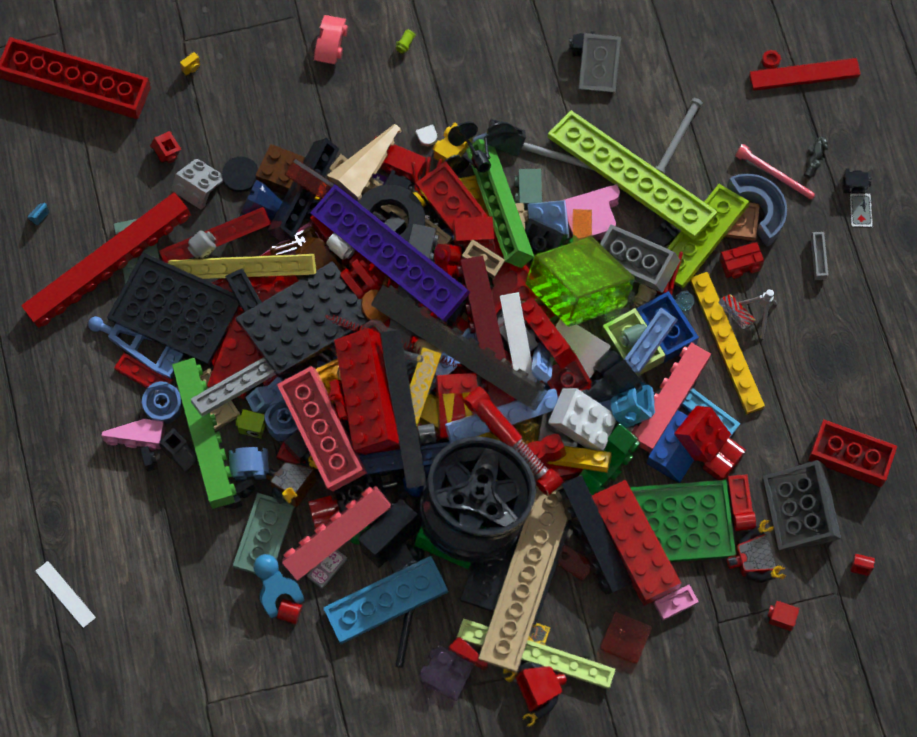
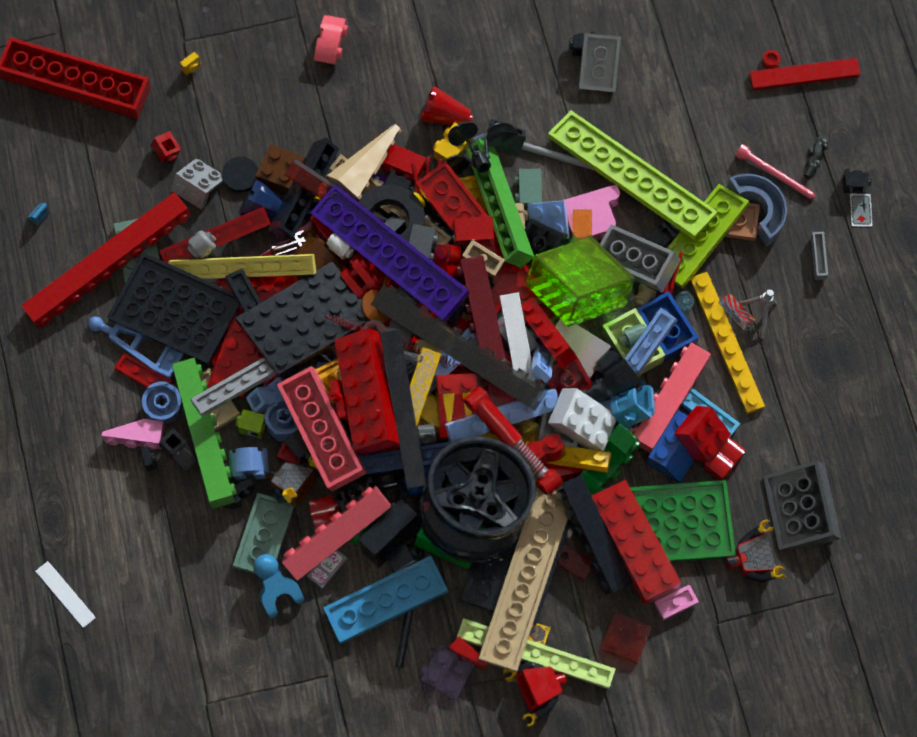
red brick [277,599,303,625] -> none
lime pin [396,30,416,54] -> none
white tile [416,124,437,146] -> none
light grey bar [655,98,703,174] -> none
red brick [719,242,764,278] -> none
red plate [727,474,756,531] -> none
red brick [767,601,800,631] -> none
red brick [808,419,897,488] -> none
red brick [850,553,875,576] -> none
none -> red cone [420,86,473,126]

